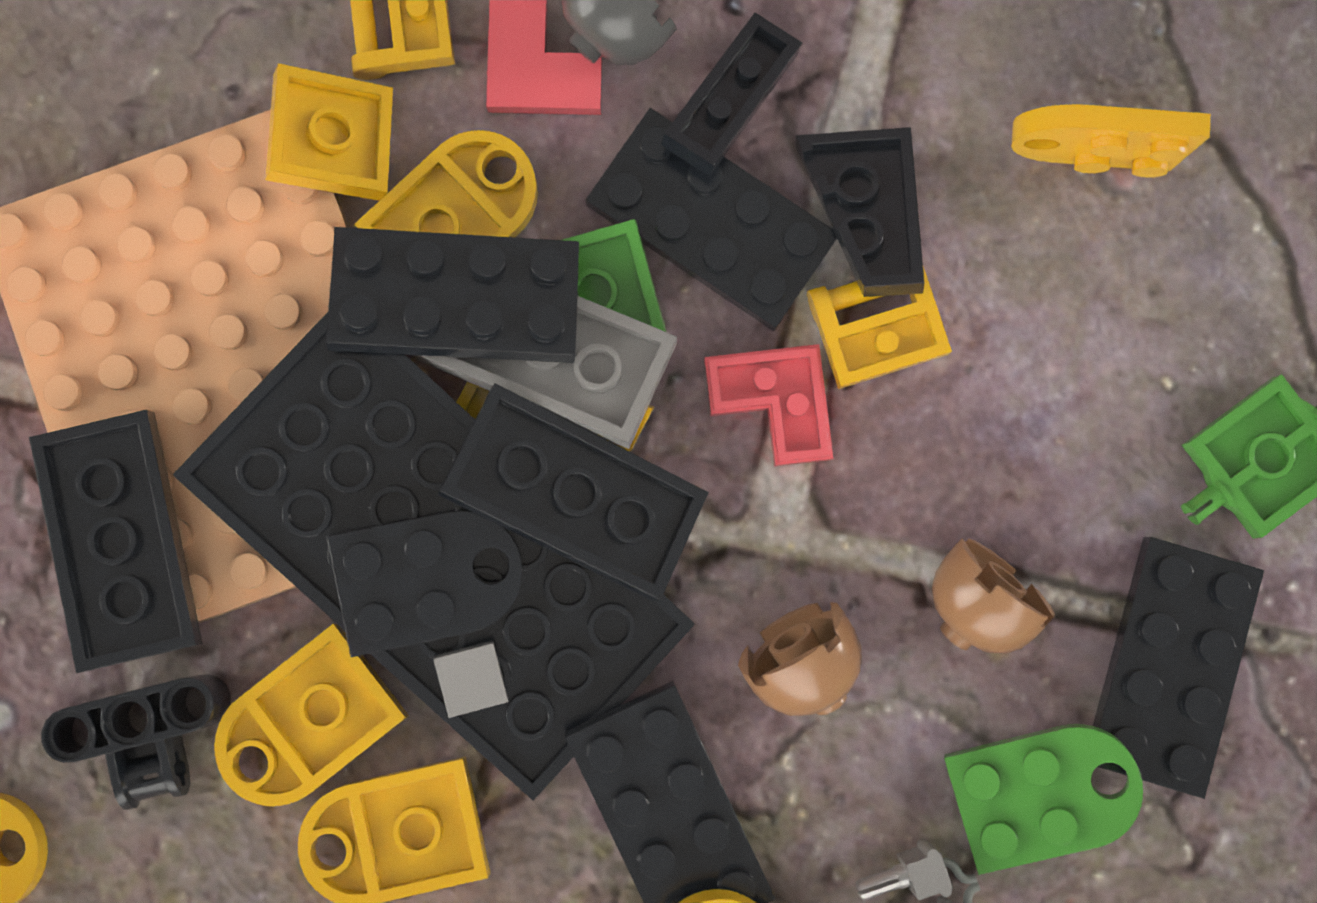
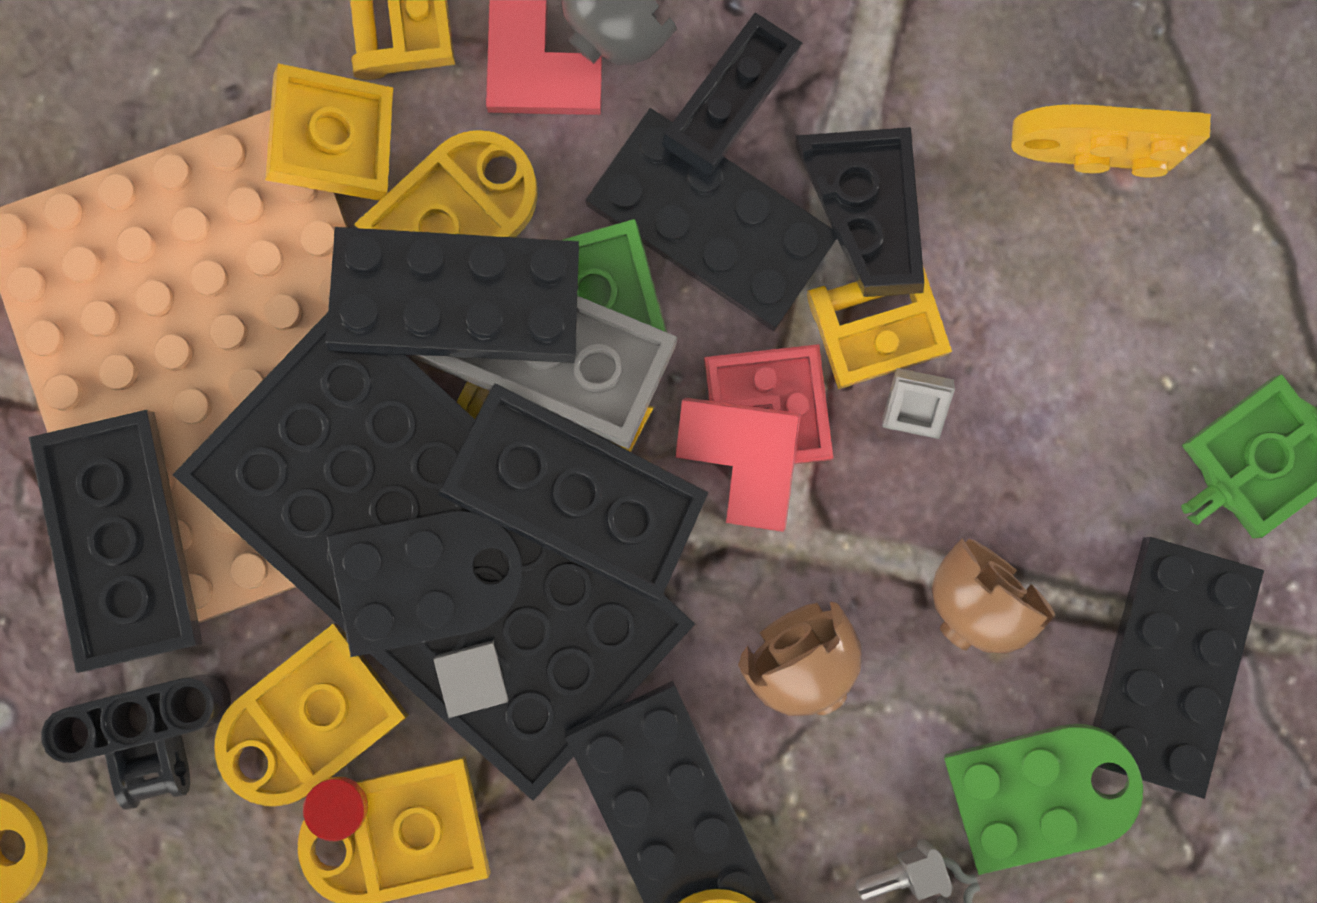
none -> red tile [303,777,368,841]
none -> coral tile [675,398,801,532]
none -> light grey tile [882,368,955,439]

